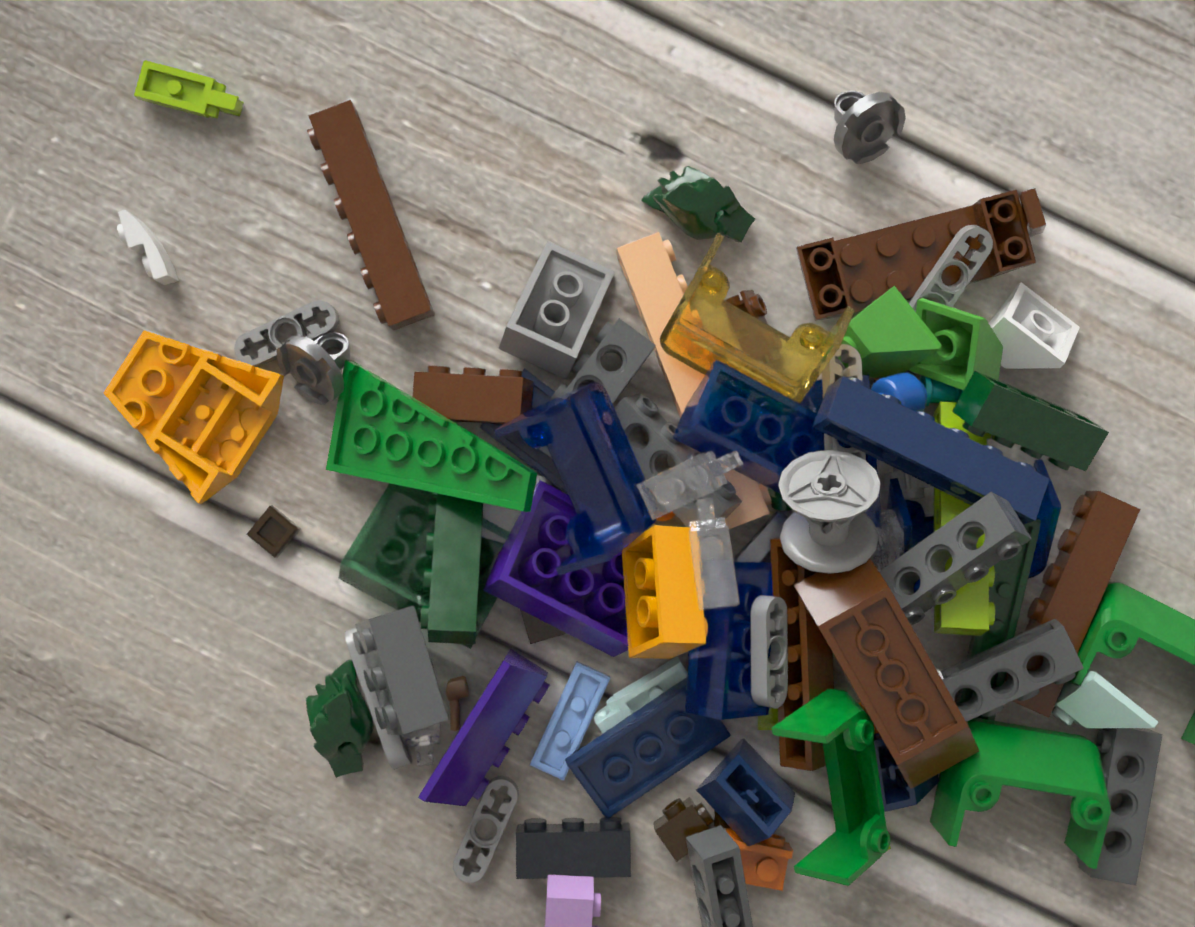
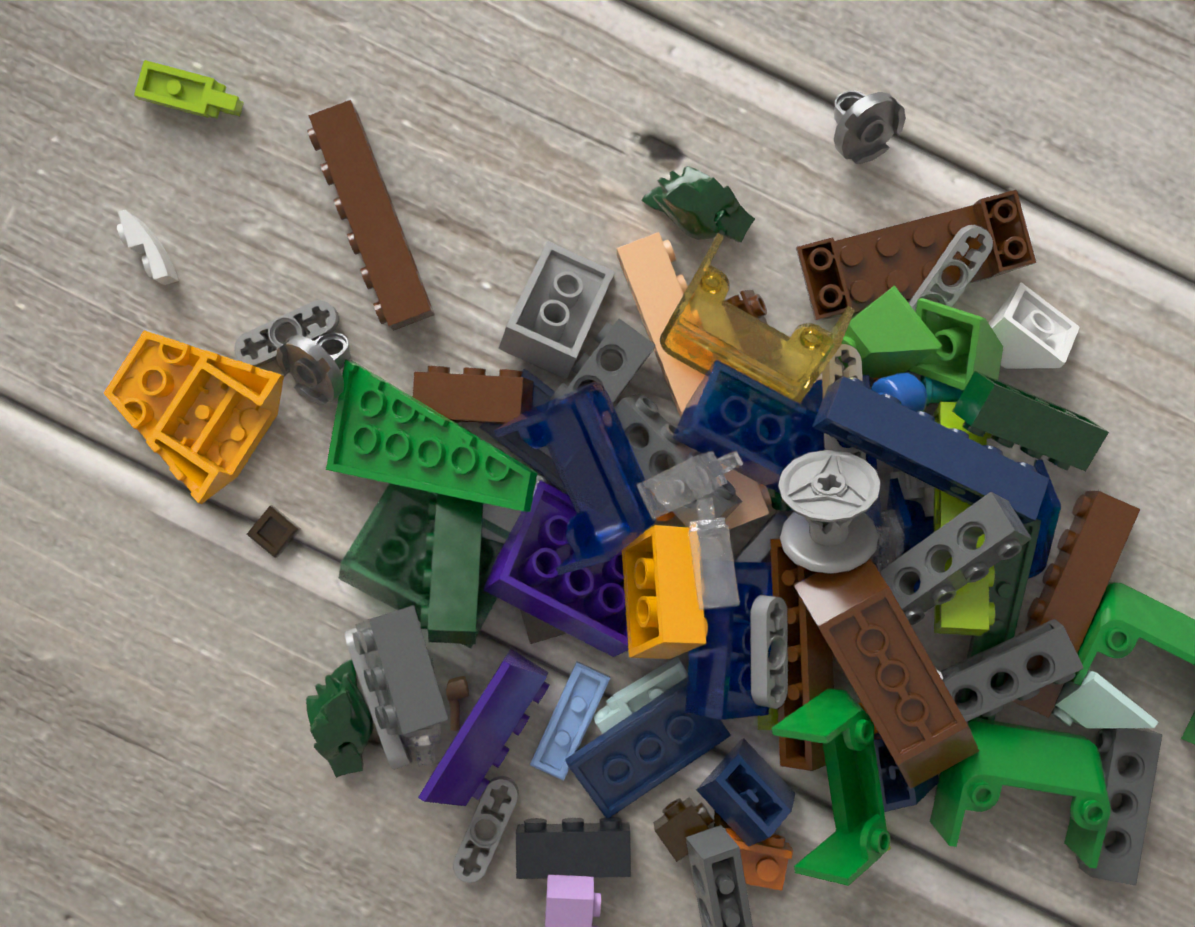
reddish brown tile [1019,188,1046,237] -> none

